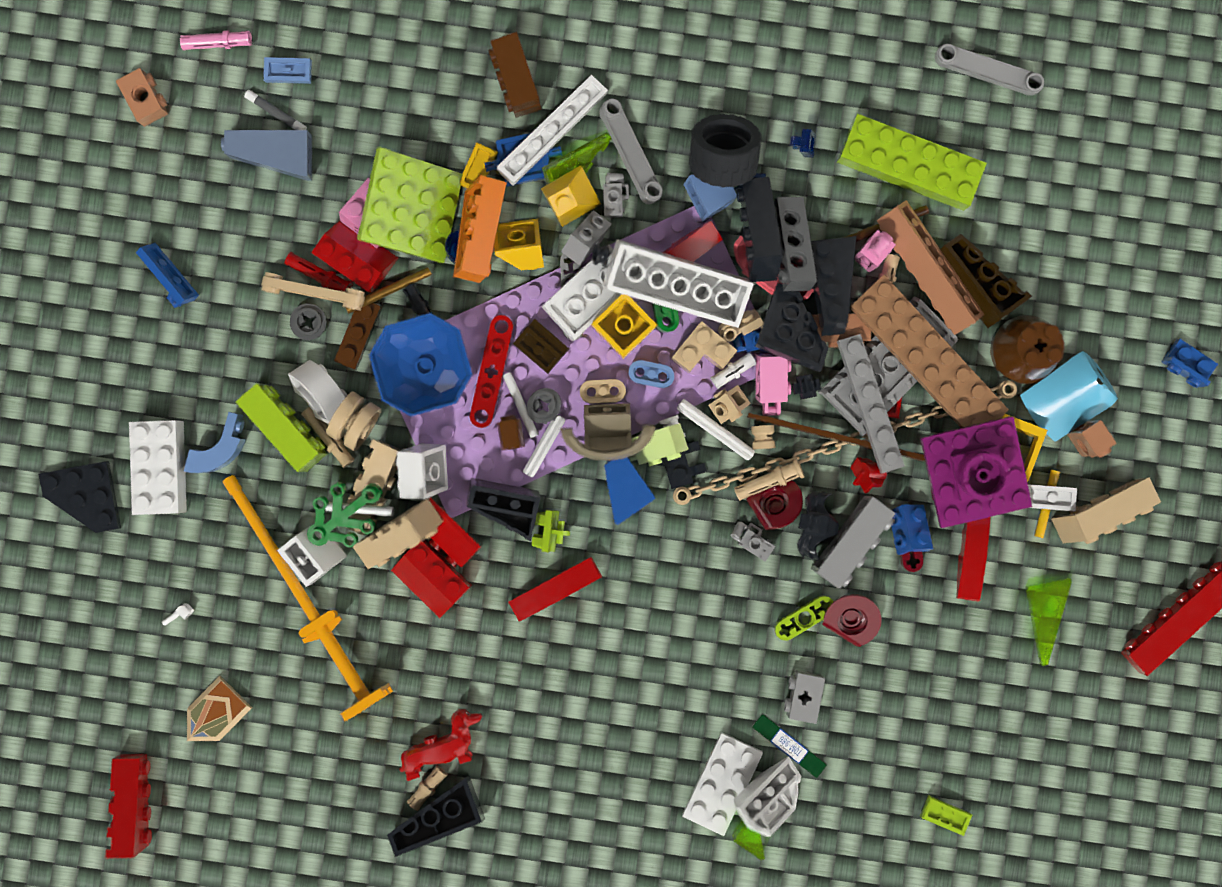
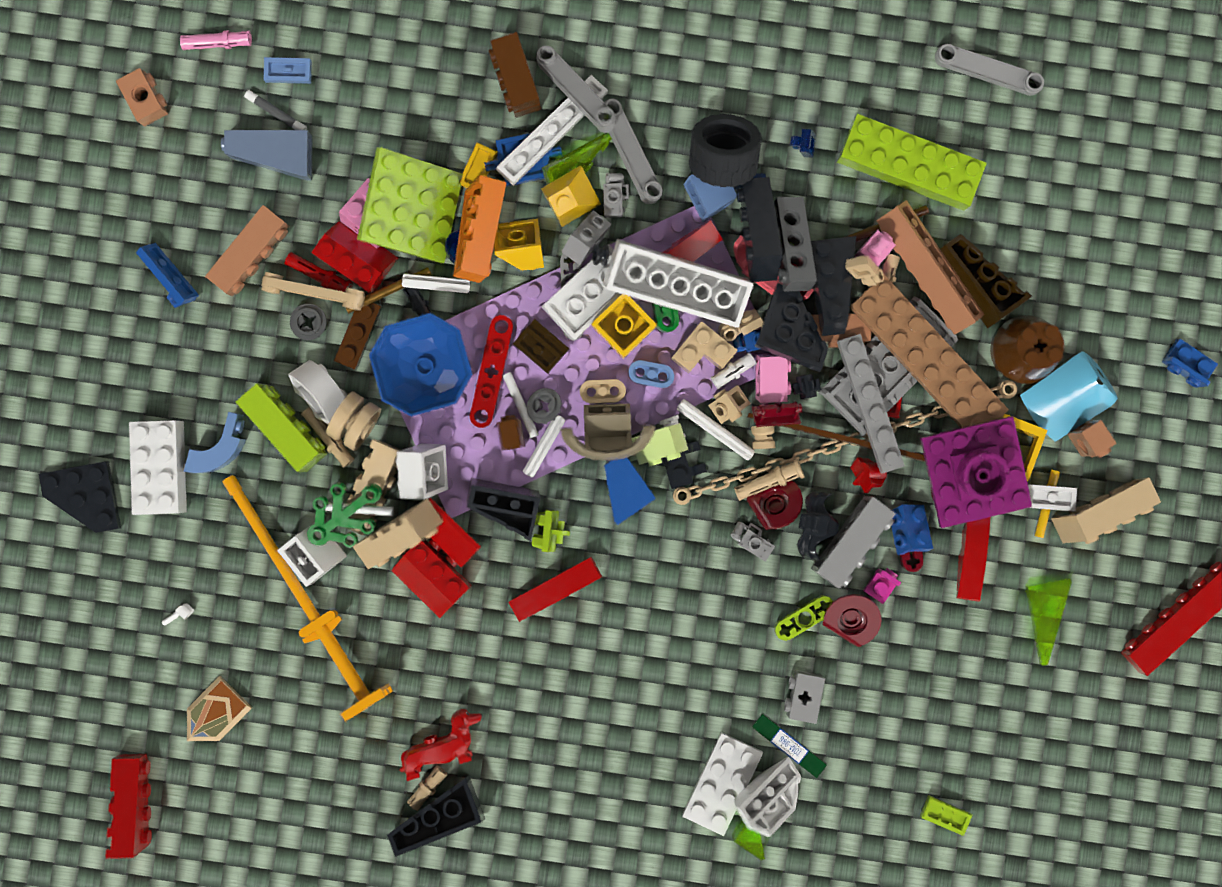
none -> nougat brick [205,205,289,296]
none -> white axle [402,273,470,293]
none -> light grey piece [536,46,616,133]
none -> dark red hinge [751,401,802,427]
none -> tan plate [846,256,884,287]
none -> dark pink bracket [863,568,901,604]

